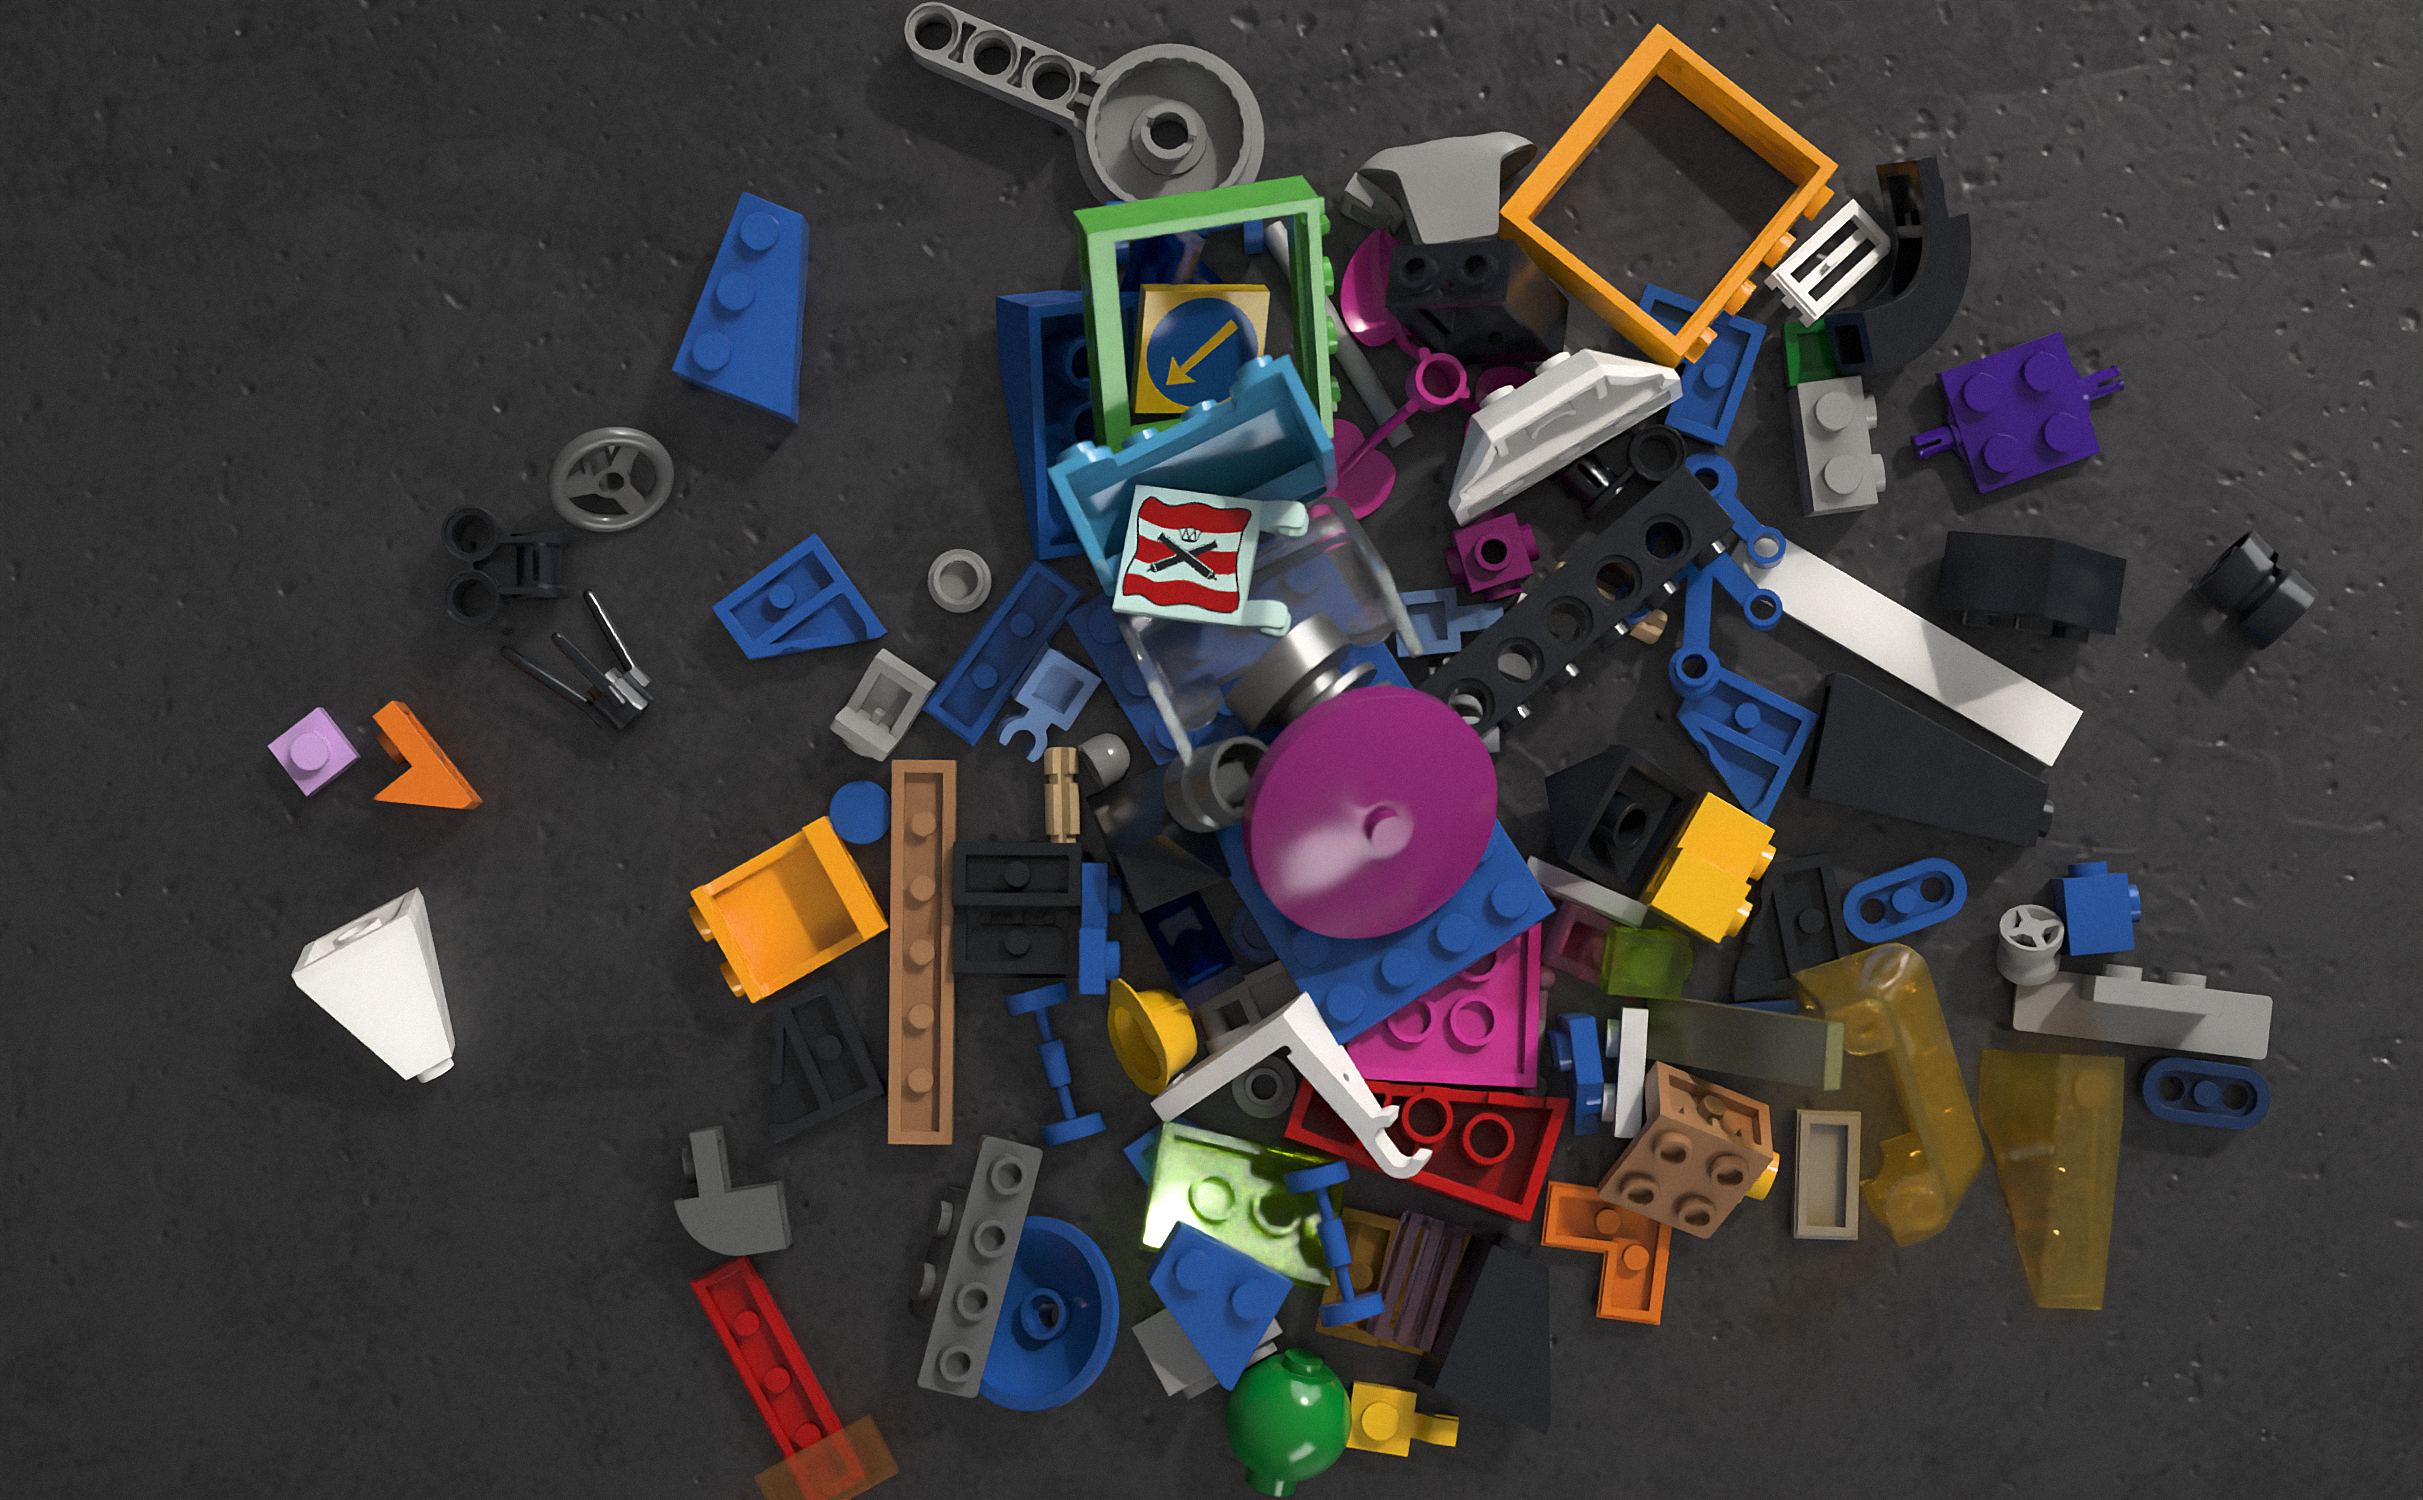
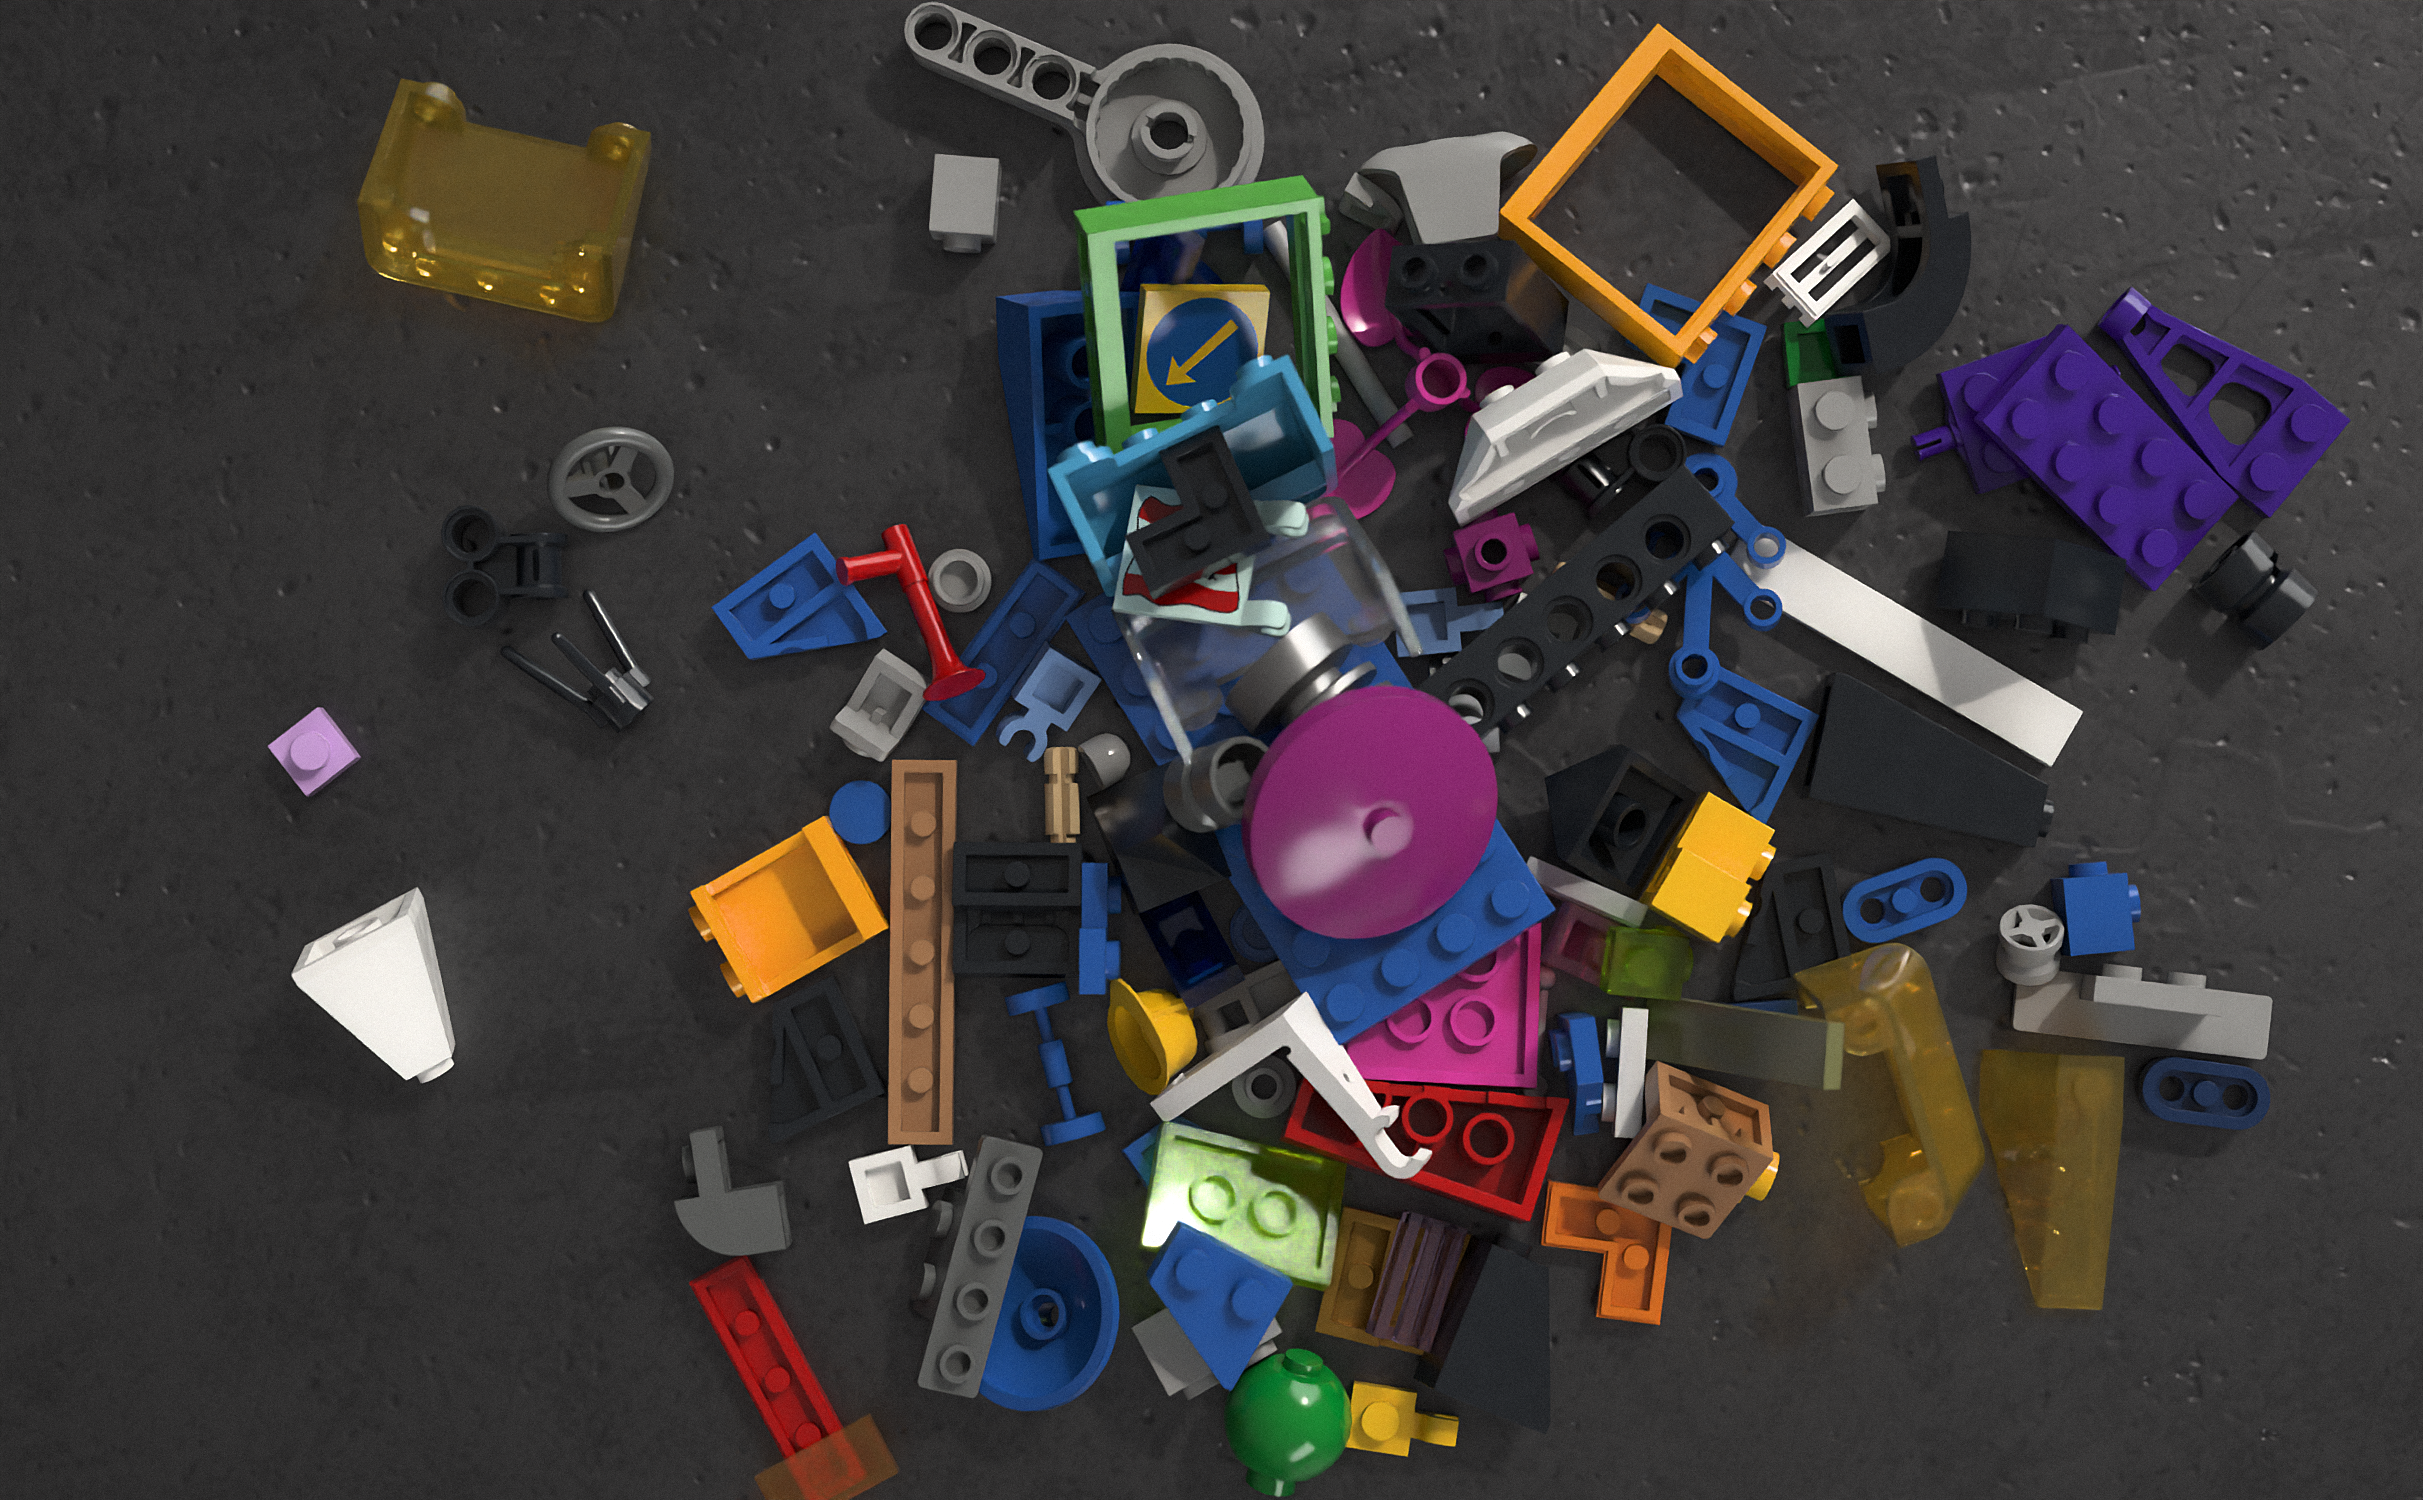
orange slope [372,700,483,810] -> none
blue wedge [672,191,810,425] -> none
blue wheel [1283,1159,1385,1327] -> none
light grey tile [1791,1109,1861,1240] -> none
none -> clear yellow windscreen [357,78,652,322]
none -> red piece [836,524,986,701]
none -> white plate [848,1144,969,1224]
none -> light grey brick [929,154,1002,253]
none -> black plate [1125,425,1273,600]
none -> dark purple plate [1973,324,2239,592]
none -> dark purple plate [2097,286,2351,519]

